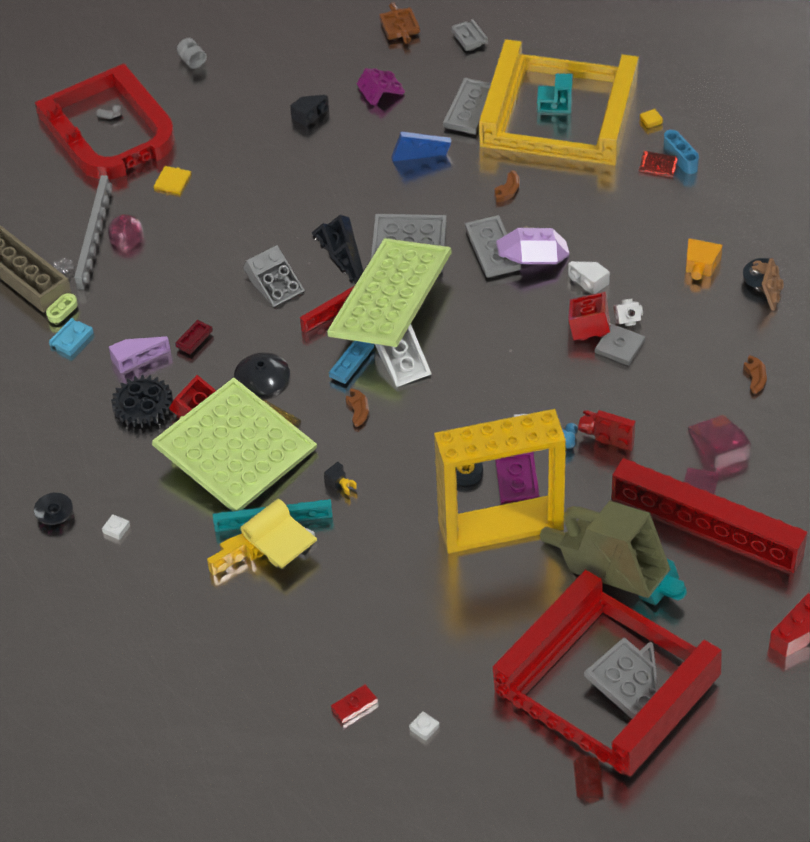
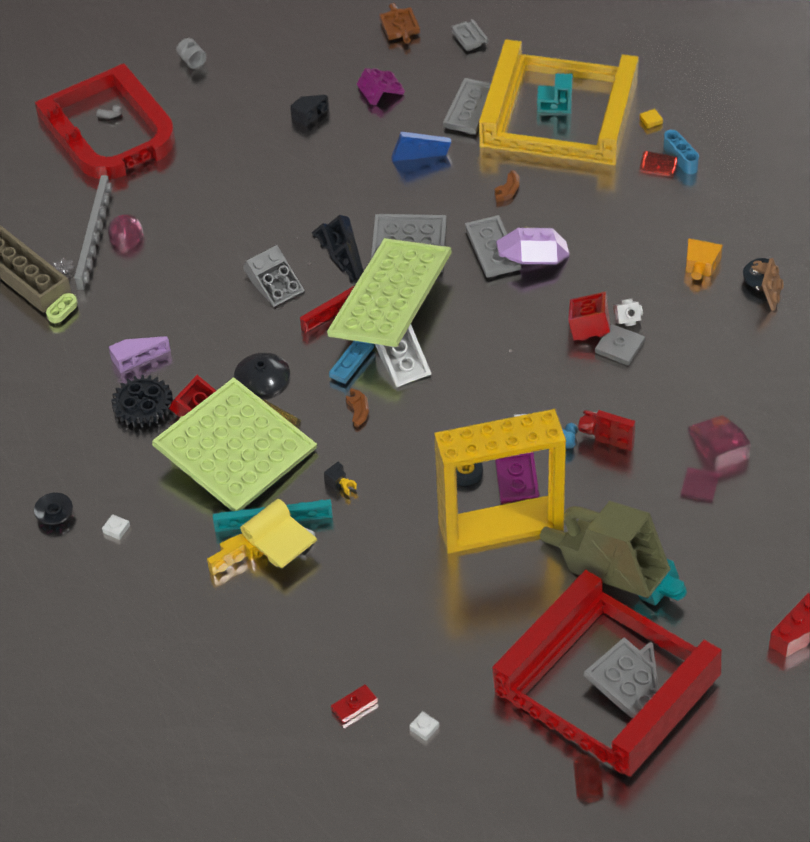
medium azure plate [49,318,94,356] -> none
yellow piece [153,166,192,194] -> none
dark red plate [175,320,213,355] -> none
white slope [568,261,610,294] -> none
red brick [611,458,808,573] -> none
dark orange piece [743,355,767,394] -> none

